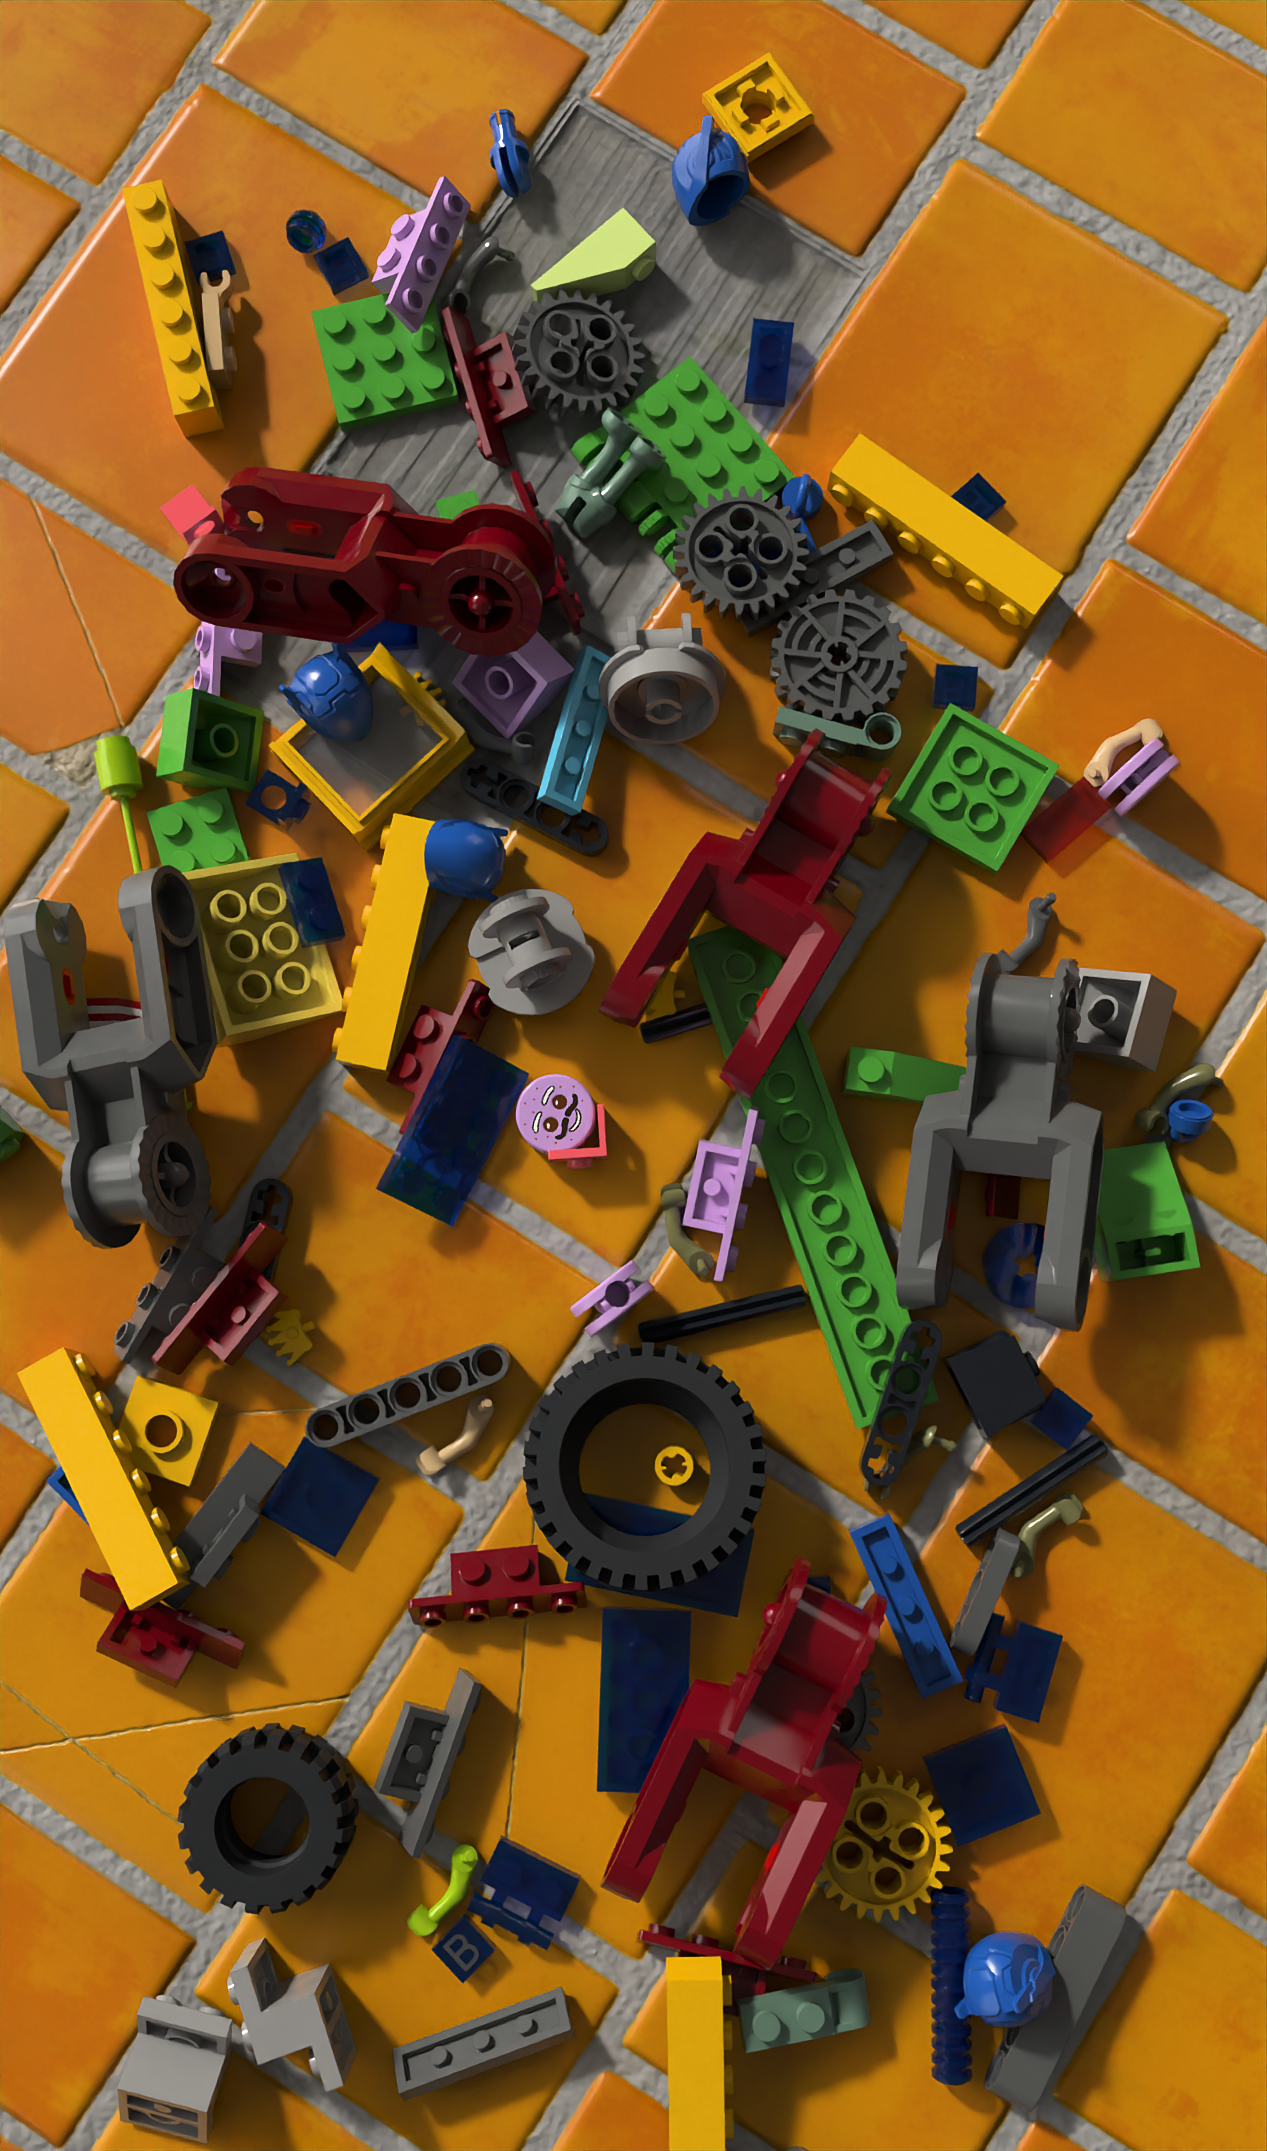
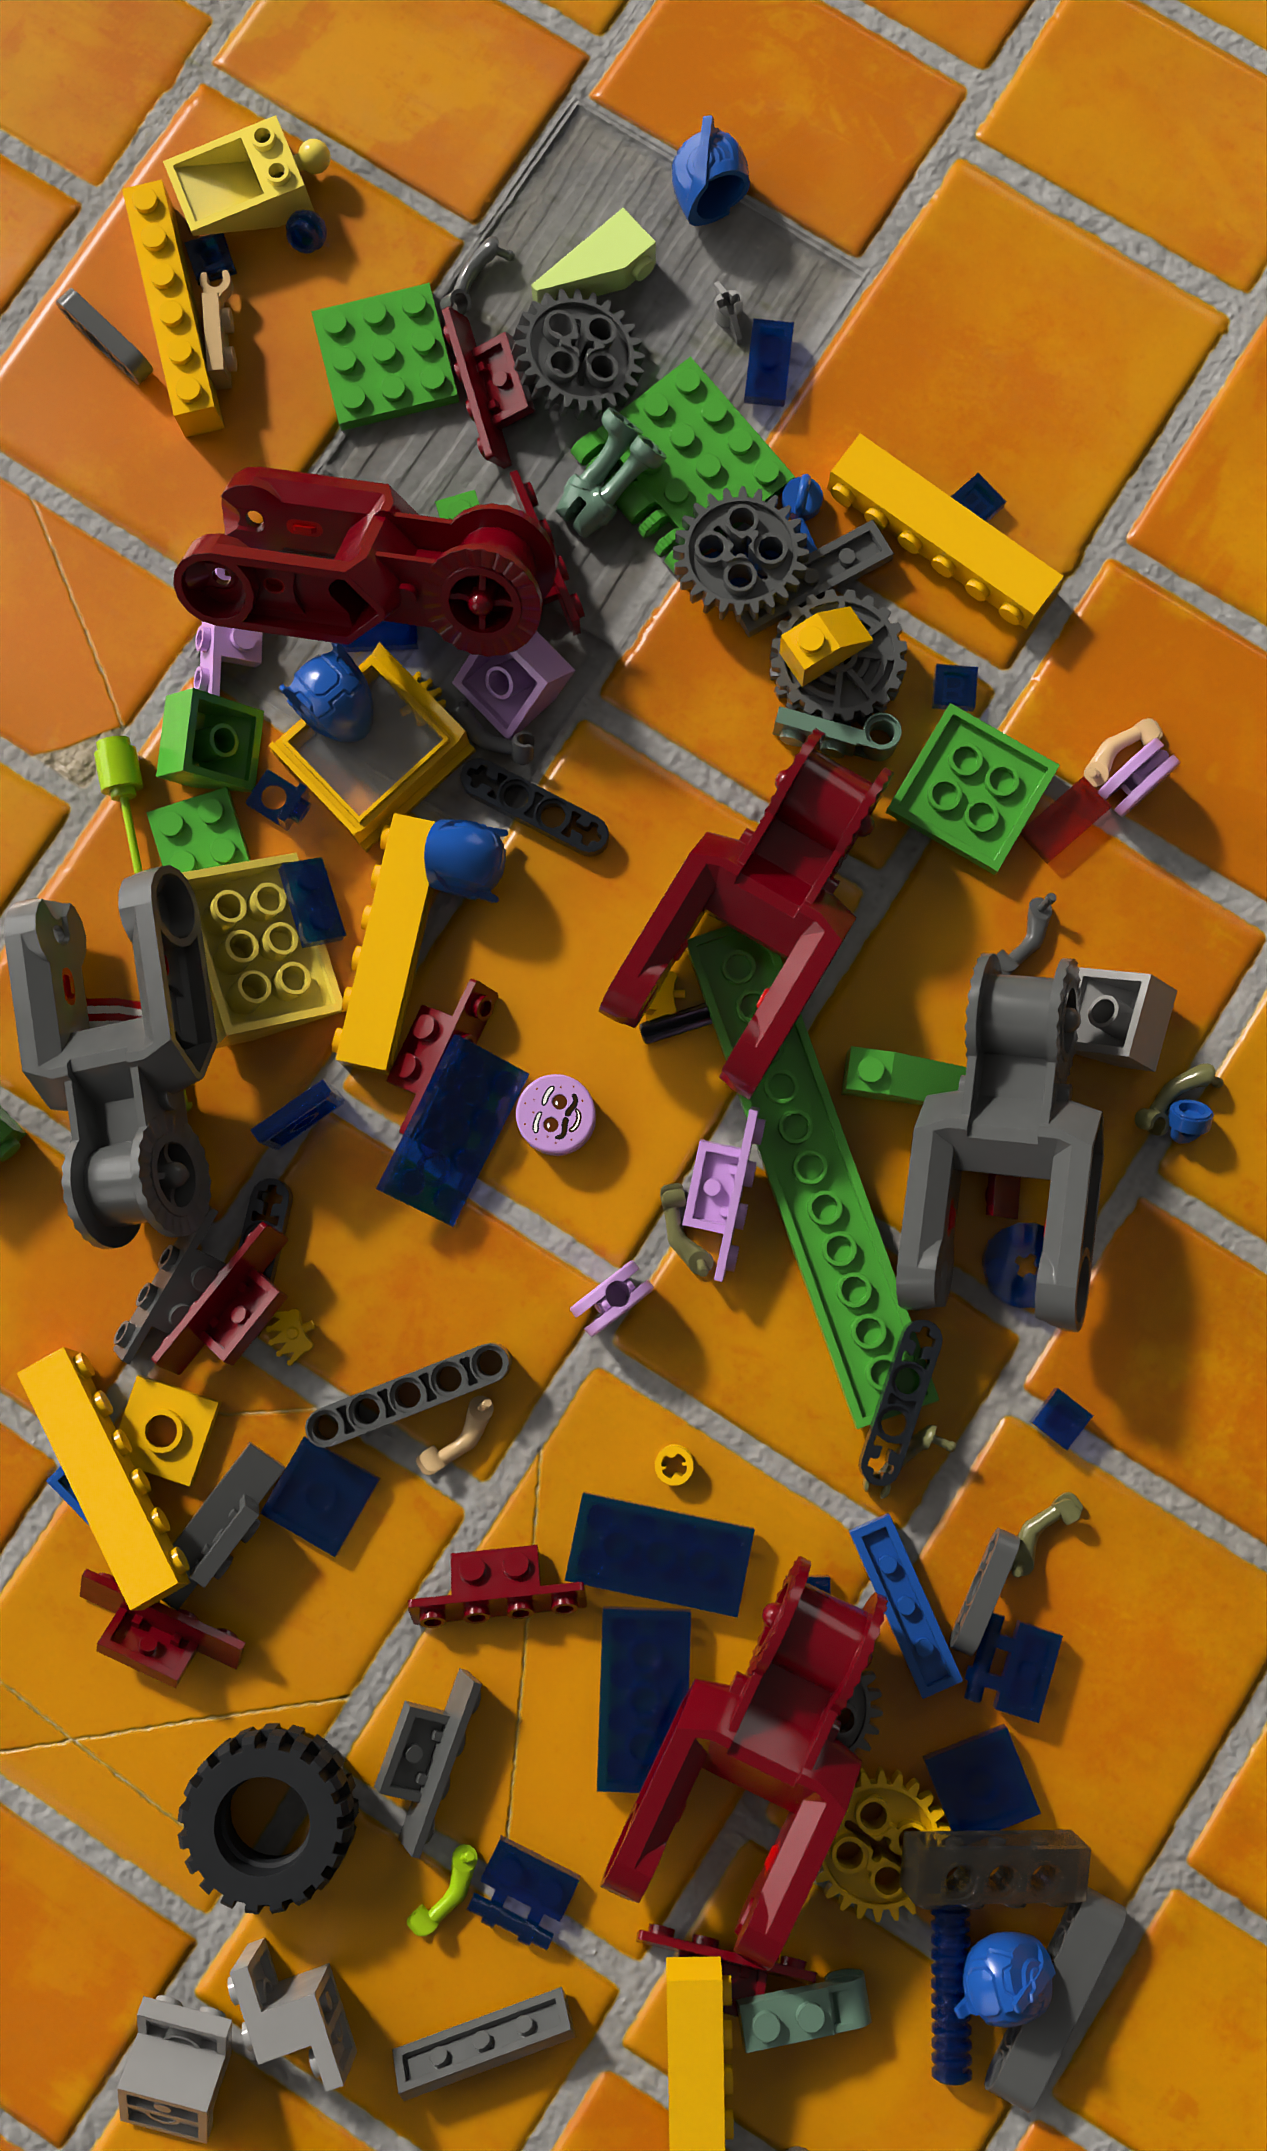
coral bracket [160,485,225,547] -> none
clear blue tile [313,237,369,296] -> none
lavender bracket [371,176,471,334] -> none
clear blue tile [432,1913,496,1983] -> none
light grey piece [468,889,595,1016] -> none
blue arm [489,109,531,198] -> none
black tyre [523,1342,767,1592] -> none
medium azure plate [537,645,611,816] -> none
coral bracket [548,1104,608,1169] -> none
light grey piece [599,613,726,744] -> none
black axle [638,1285,807,1343] -> none
yellow piece [702,52,814,164] -> none
black torso [941,1330,1047,1439] -> none
black axle [955,1434,1109,1547] -> none
bright green slope [1094,1141,1200,1282] -> none
none -> dark grey beam [56,288,154,385]
none -> light yellow slope [163,115,331,236]
none -> clear blue tile [250,1079,345,1150]
none -> light grey piece [713,281,743,344]
none -> yellow slope [779,606,873,687]
none -> clear smoke brick [899,1830,1091,1910]

